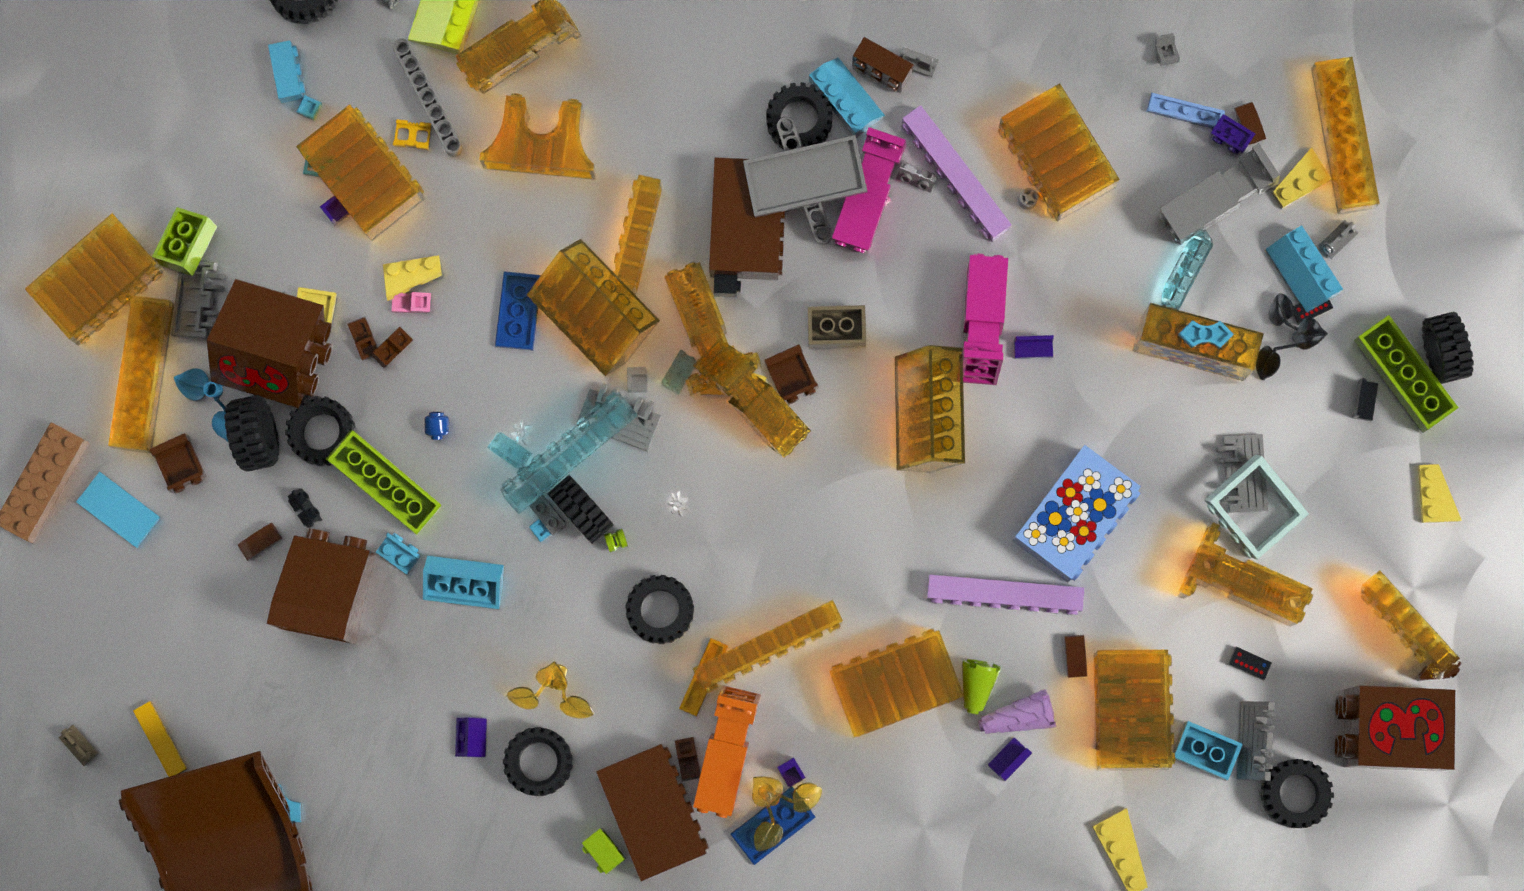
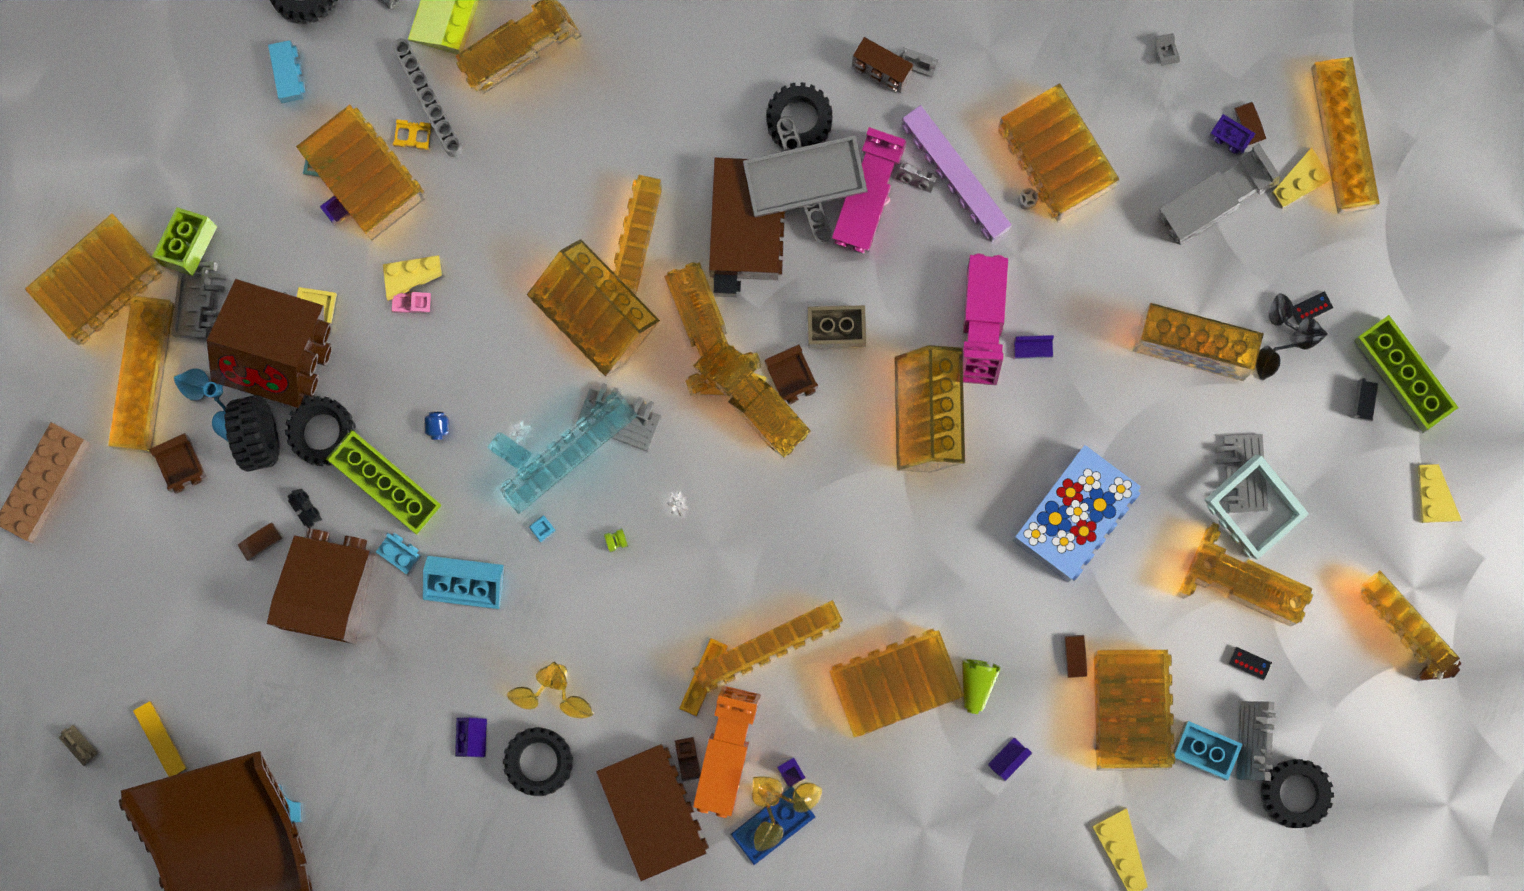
medium azure tile [76,472,161,548] -> none
medium azure tile [296,95,322,120] -> none
reddish brown slope [347,317,378,360] -> none
reddish brown slope [371,327,413,368] -> none
clear yellow piece [479,93,597,180] -> none
blue tile [495,271,542,351] -> none
light grey hinge [529,494,566,535] -> none
black tyre [547,475,614,544] -> none
lime container [582,828,626,874] -> none
black tyre [625,575,694,644] -> none
light grey panel [627,367,648,393] -> none
clear light blue hinge [661,349,698,395] -> none
medium azure slope [809,57,885,138] -> none
lavender brick [927,575,1084,615] -> none
lavender cone [978,689,1057,734] -> none
light blue tile [1146,93,1225,129] -> none
clear light blue brick [1160,229,1213,314] -> none
medium azure tile [1178,320,1234,349] -> none
medium azure slope [1266,225,1343,313] -> none
light grey hinge [1318,220,1358,259] -> none
reddish brown brick [1334,686,1456,771] -> none
black tyre [1422,312,1474,384] -> none

